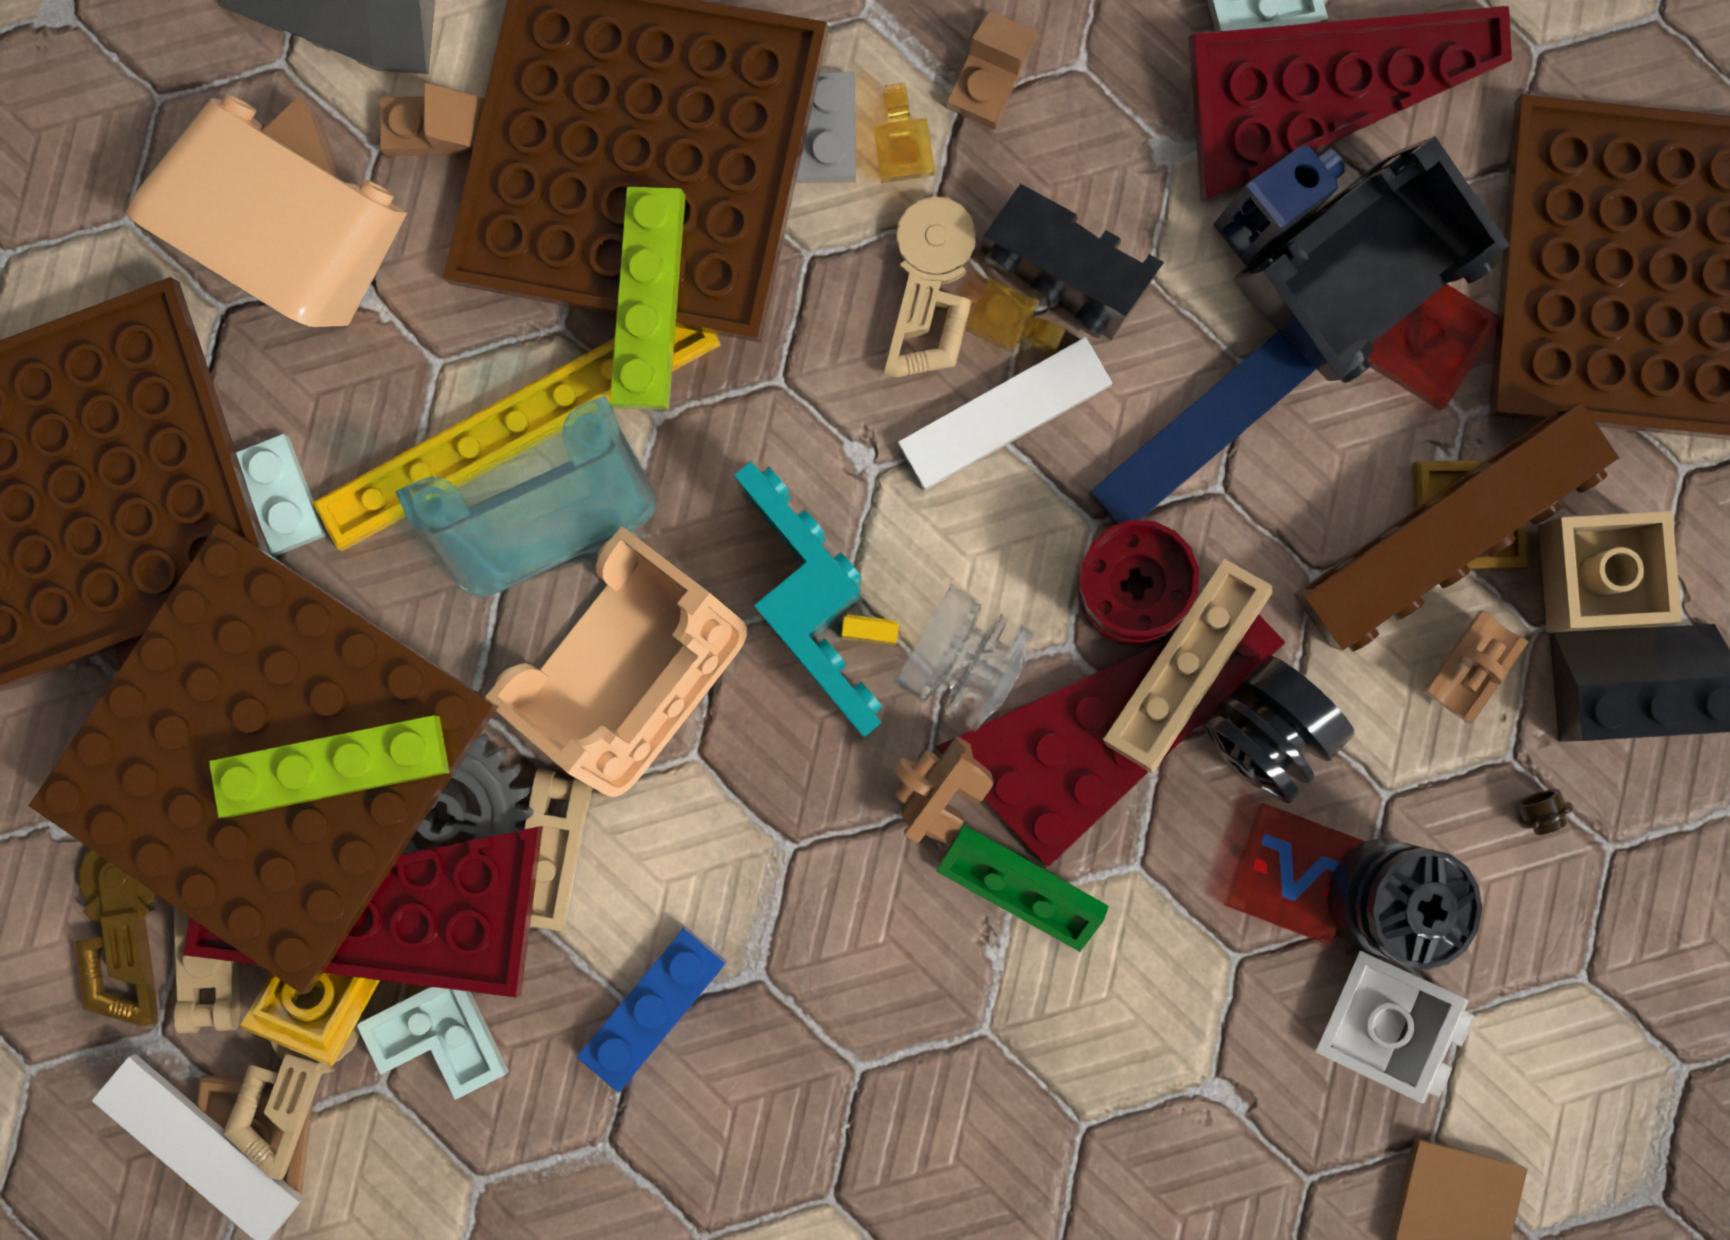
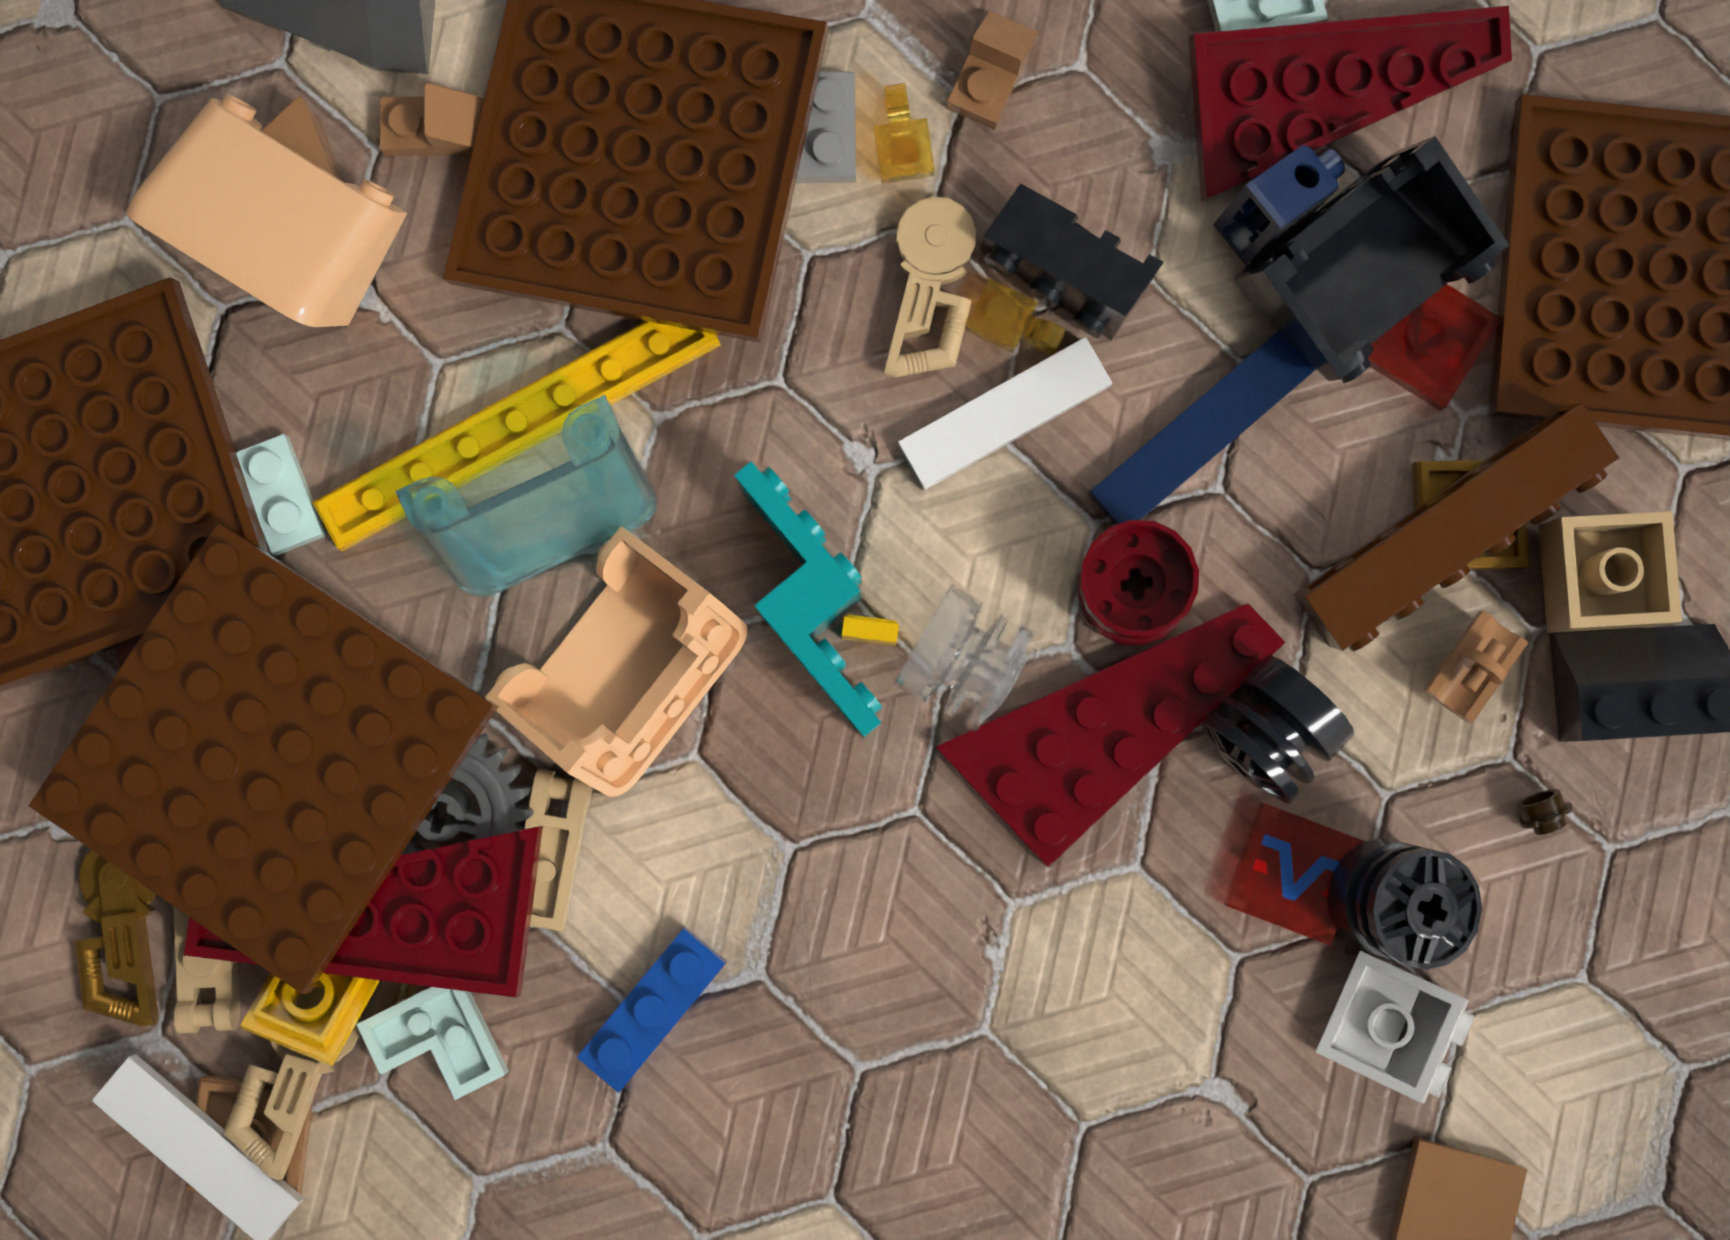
lime plate [209,715,450,818] -> none
lime plate [610,187,686,411] -> none
medium nougat hips [894,736,993,844] -> none
green plate [936,824,1109,952] -> none
tan plate [1103,559,1273,774] -> none

